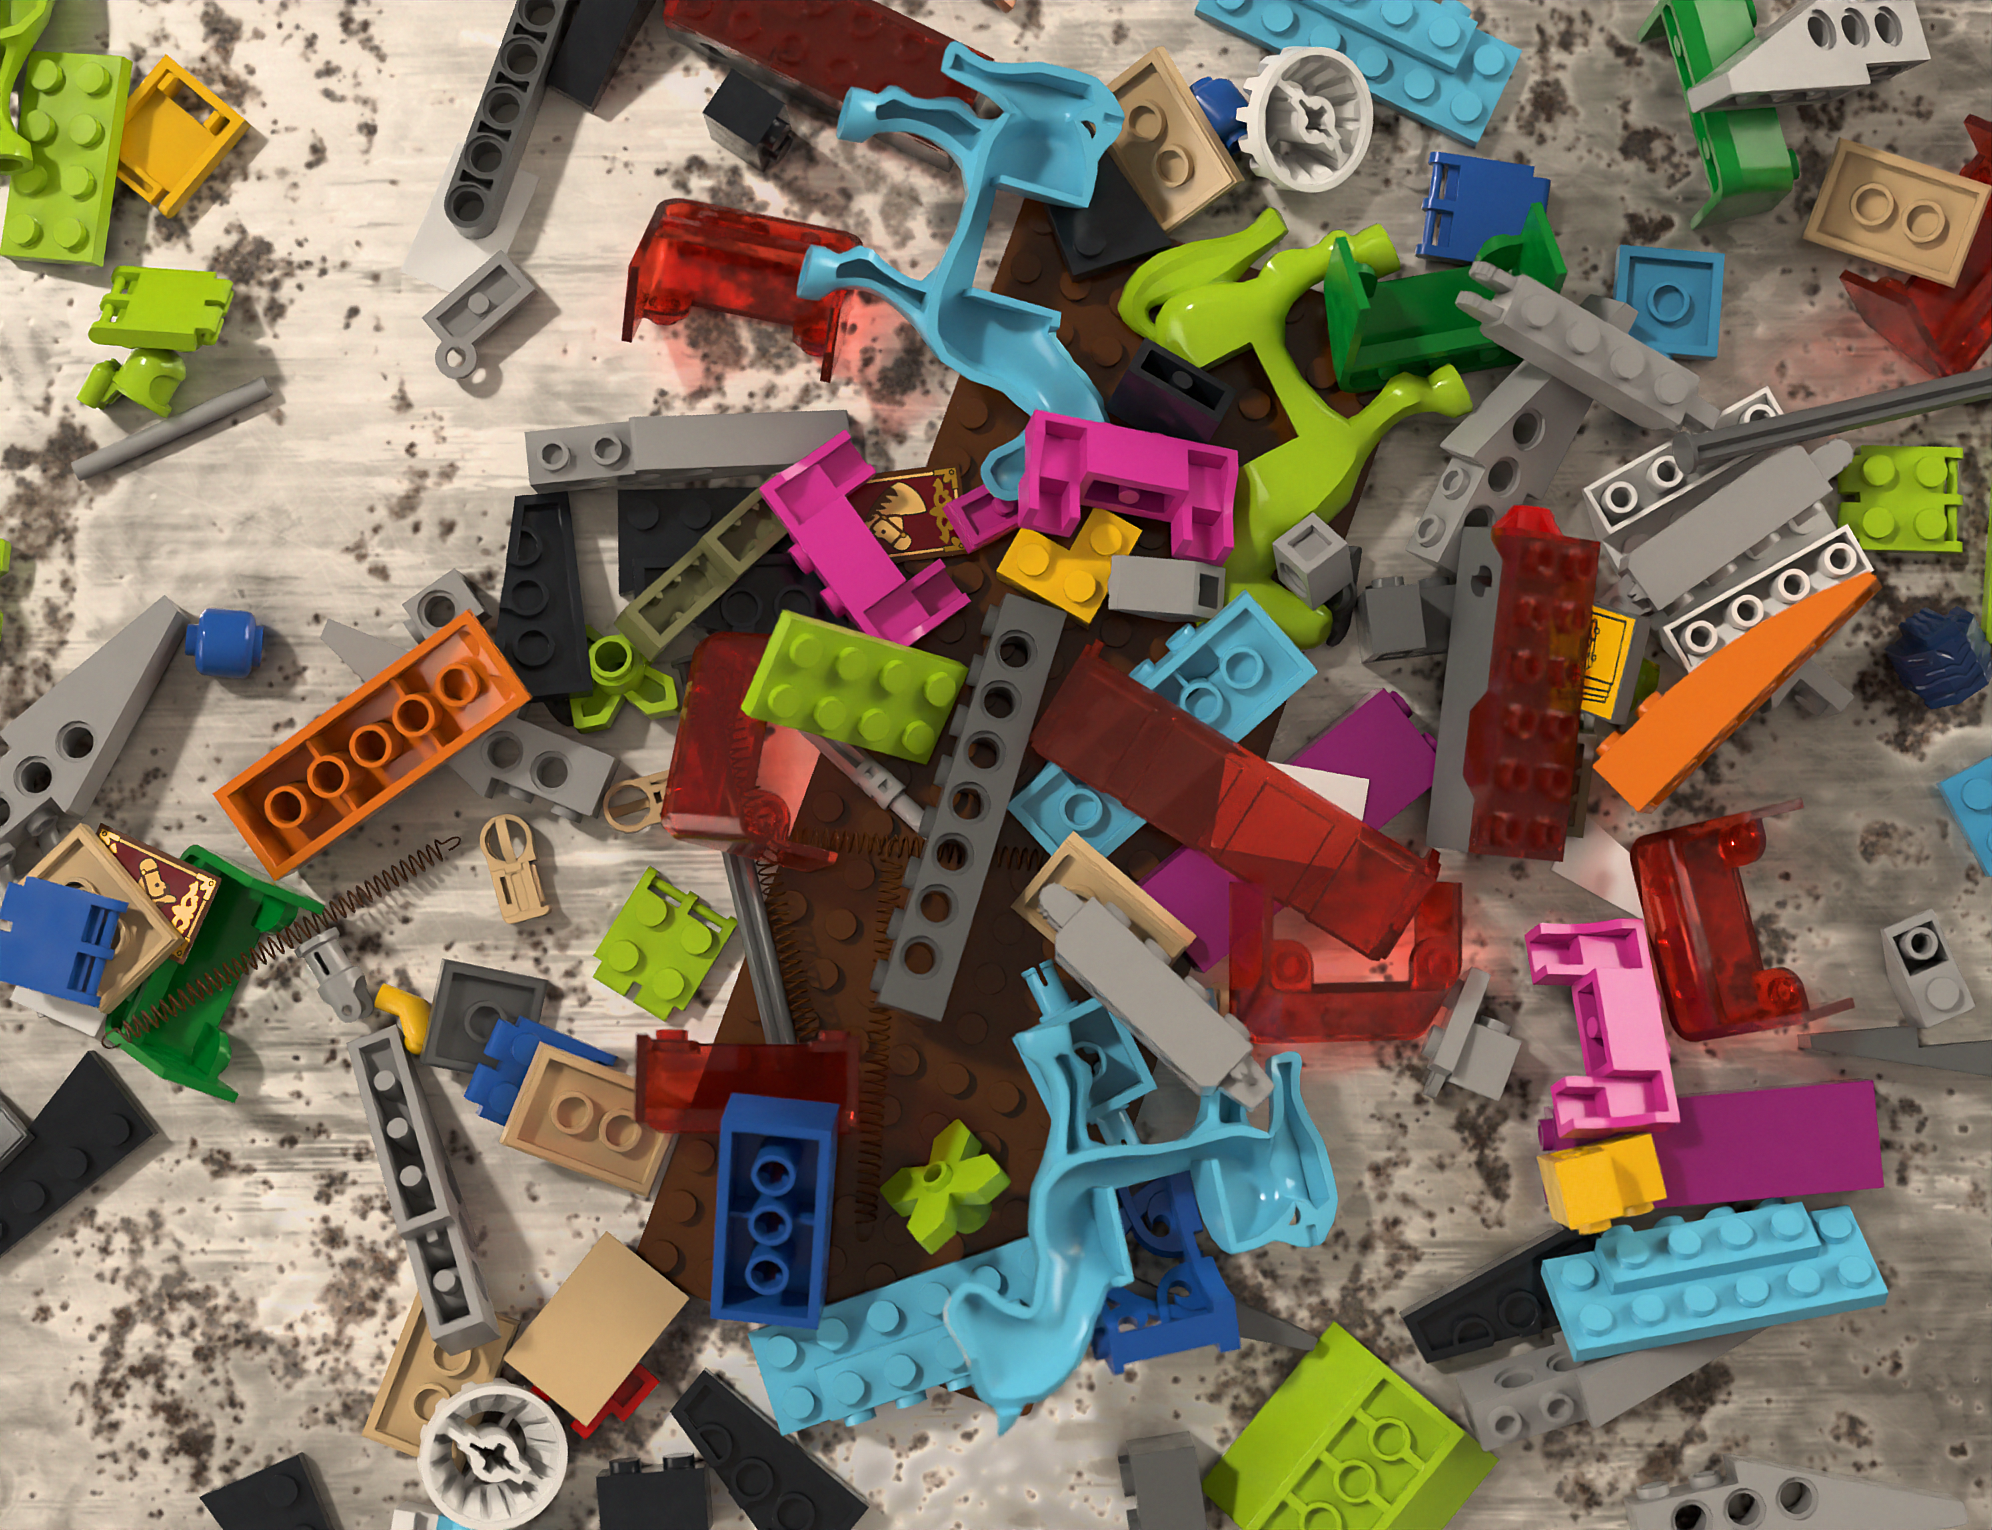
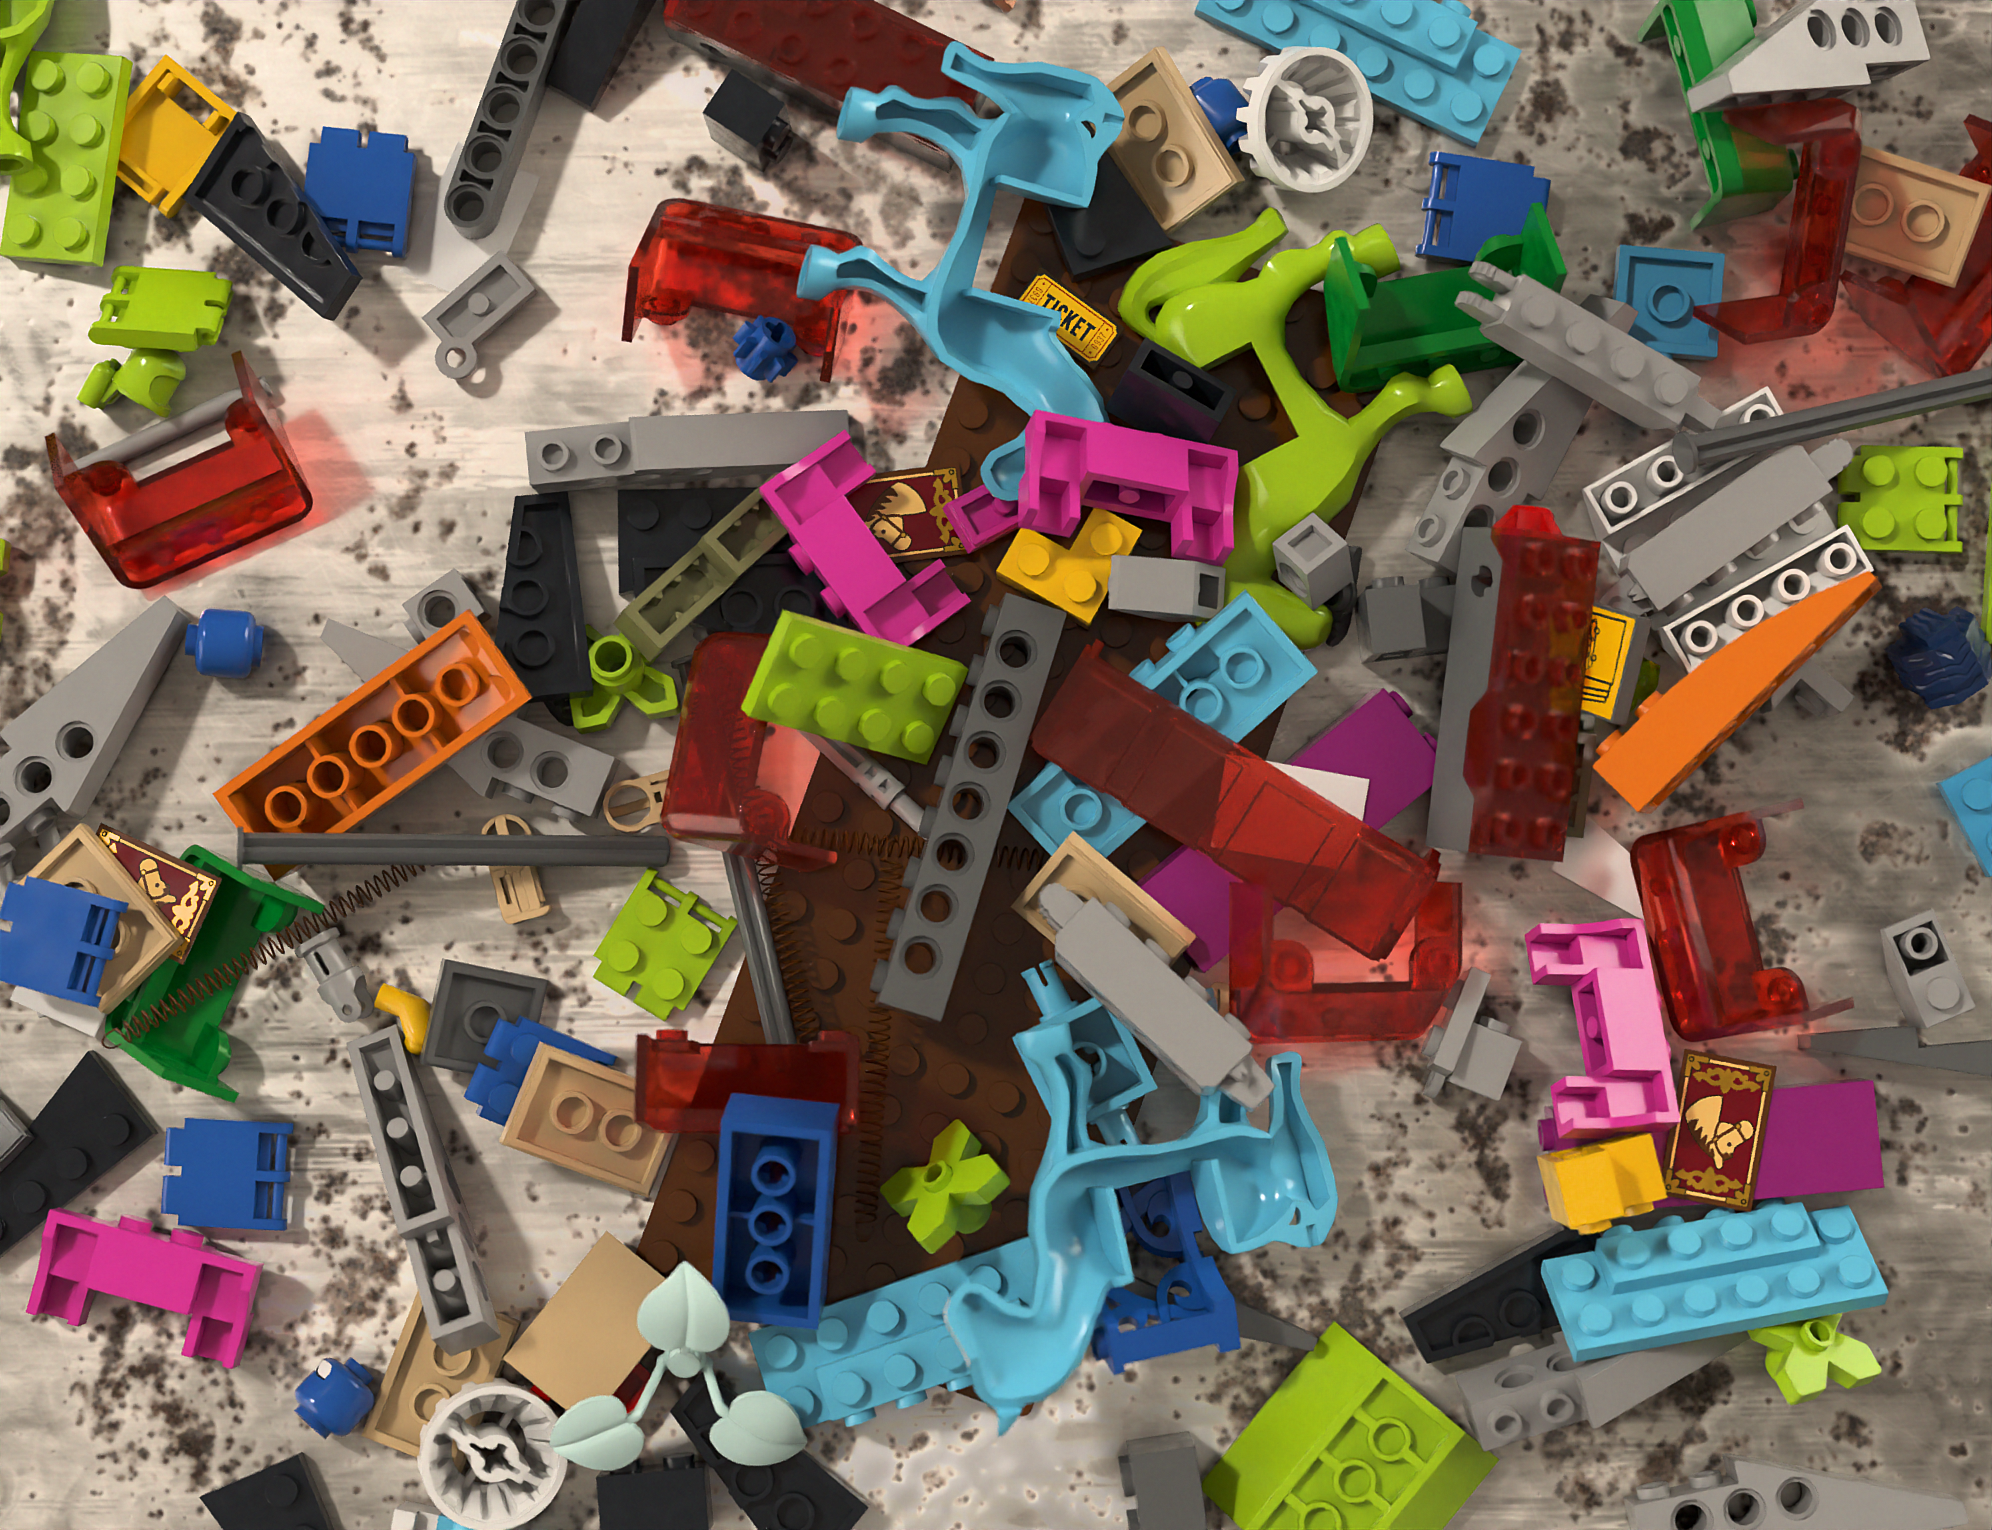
none -> dark pink bracket [25,1207,264,1369]
none -> clear red windscreen [45,350,313,589]
none -> blue plate [161,1117,294,1231]
none -> black wing [182,111,363,321]
none -> dark grey axle [237,827,670,870]
none -> blue head [294,1357,375,1439]
none -> blue plate [304,126,417,259]
none -> light aqua plant [549,1261,807,1471]
none -> blue gear [733,315,798,383]
none -> tile [1016,266,1125,373]
none -> sticker [1662,1049,1777,1212]
none -> clear red windscreen [1692,98,1863,345]
none -> lime plant [1747,1313,1881,1405]

